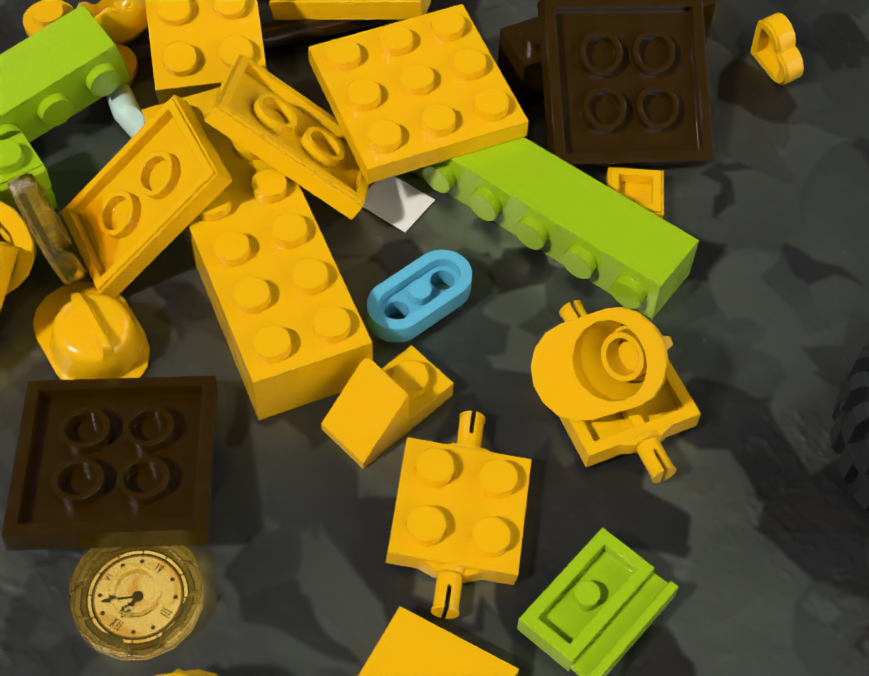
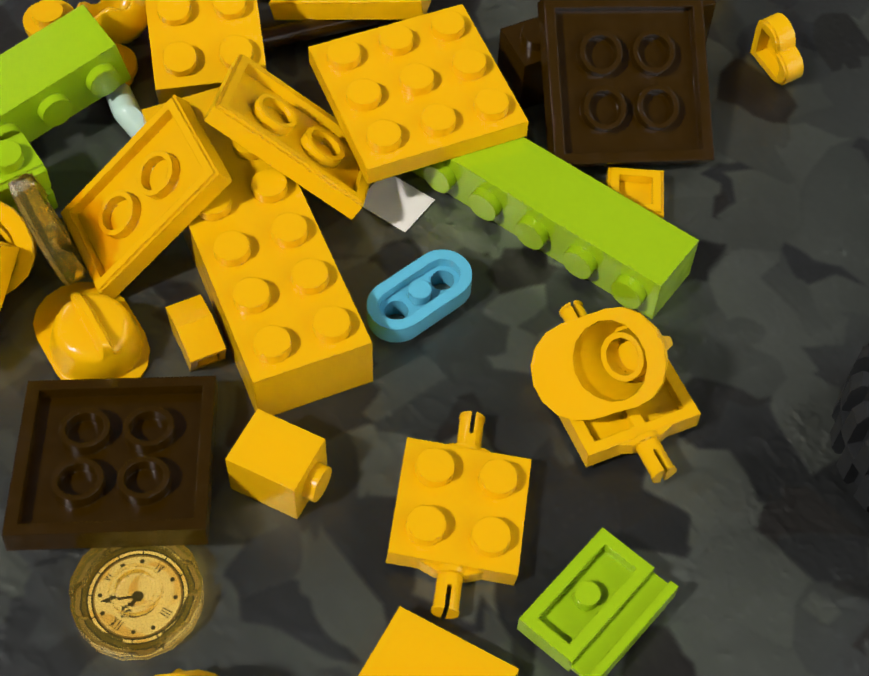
yellow slope [321,345,454,469] -> none
none -> yellow piece [165,294,227,372]
none -> yellow brick [225,409,332,519]

